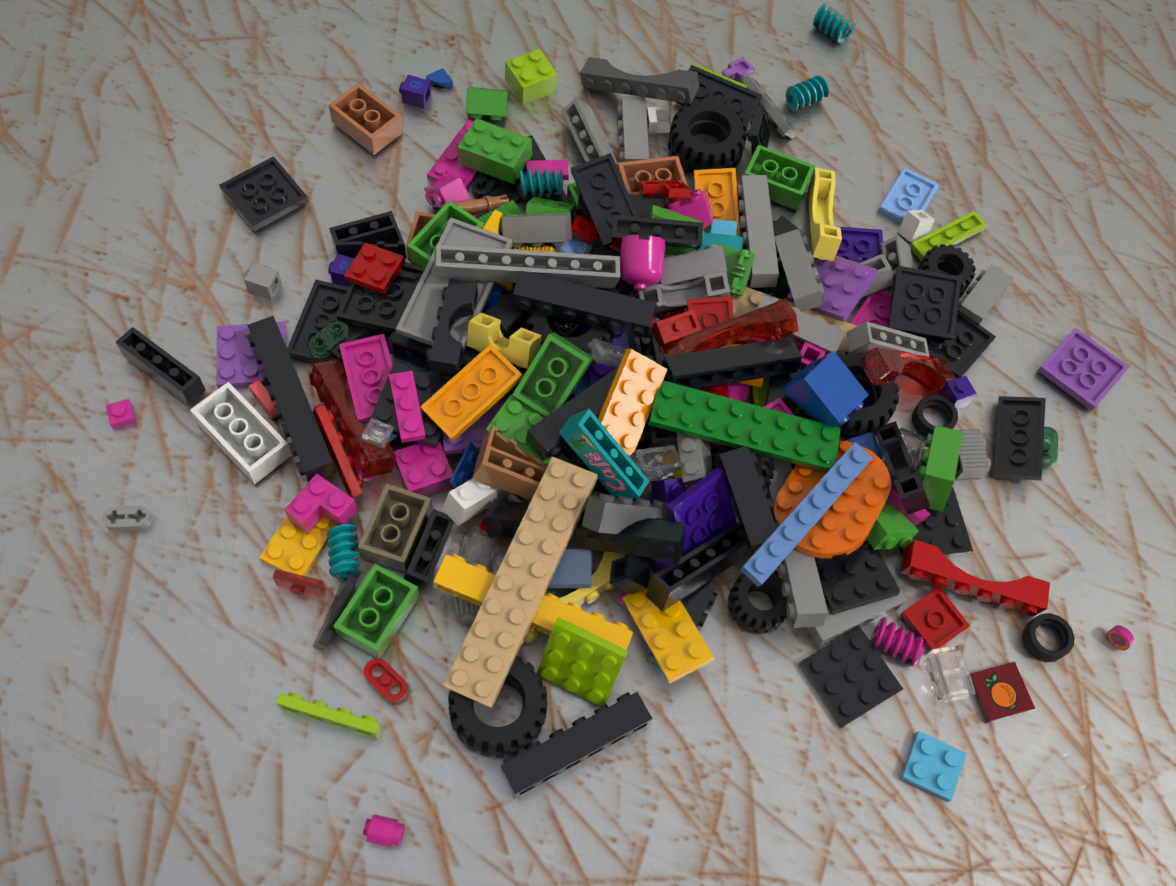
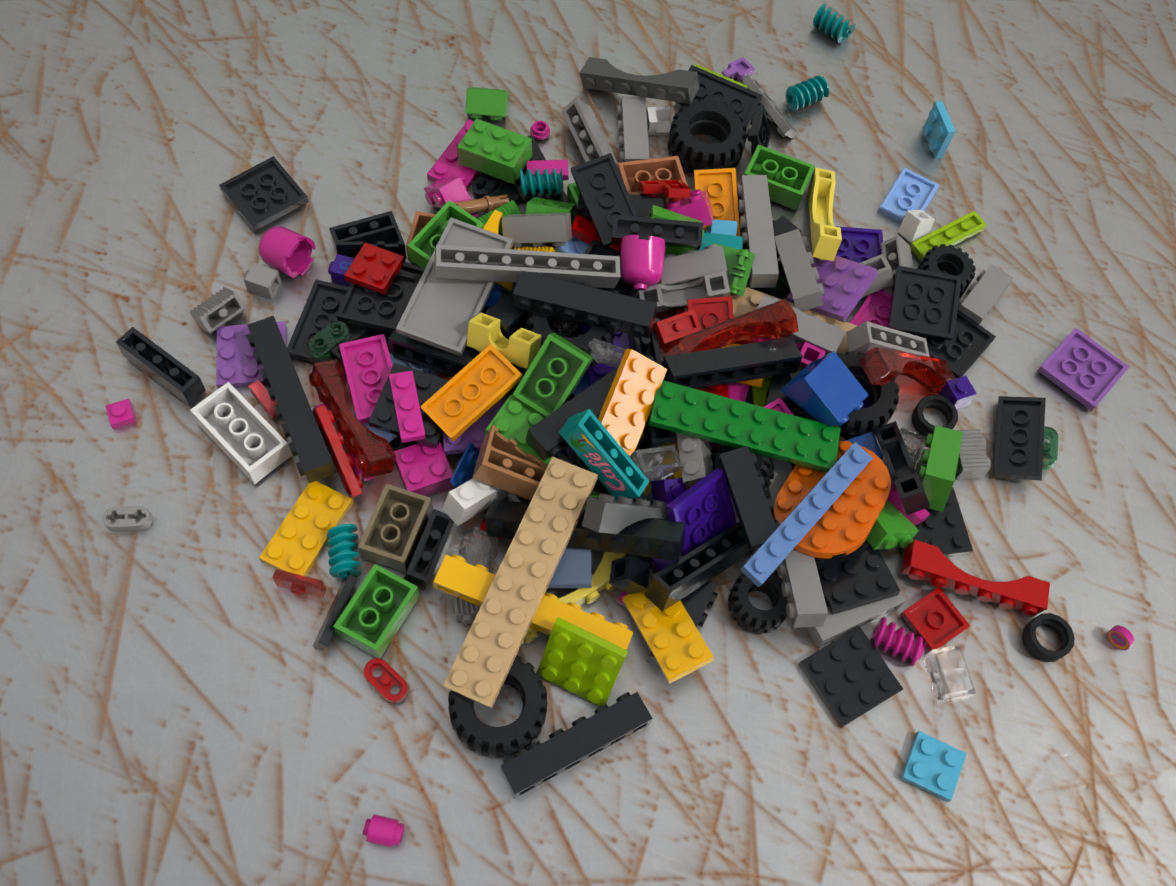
lime plate [276,692,381,739] -> none
dark pink brick [284,473,358,534] -> none
nougat brick [328,83,403,155] -> none
clear plate [361,418,394,448] -> none
dark purple brick [399,75,431,109] -> none
blue tile [426,68,453,88] -> none
black arch [426,278,479,375] -> none
lime brick [505,49,558,105] -> none
dark red tile [968,661,1035,723] -> none
none -> light grey brick [190,287,246,334]
none -> dark pink cylinder [259,226,316,278]
none -> dark pink plate [530,120,550,140]
none -> medium azure plate [922,101,956,159]

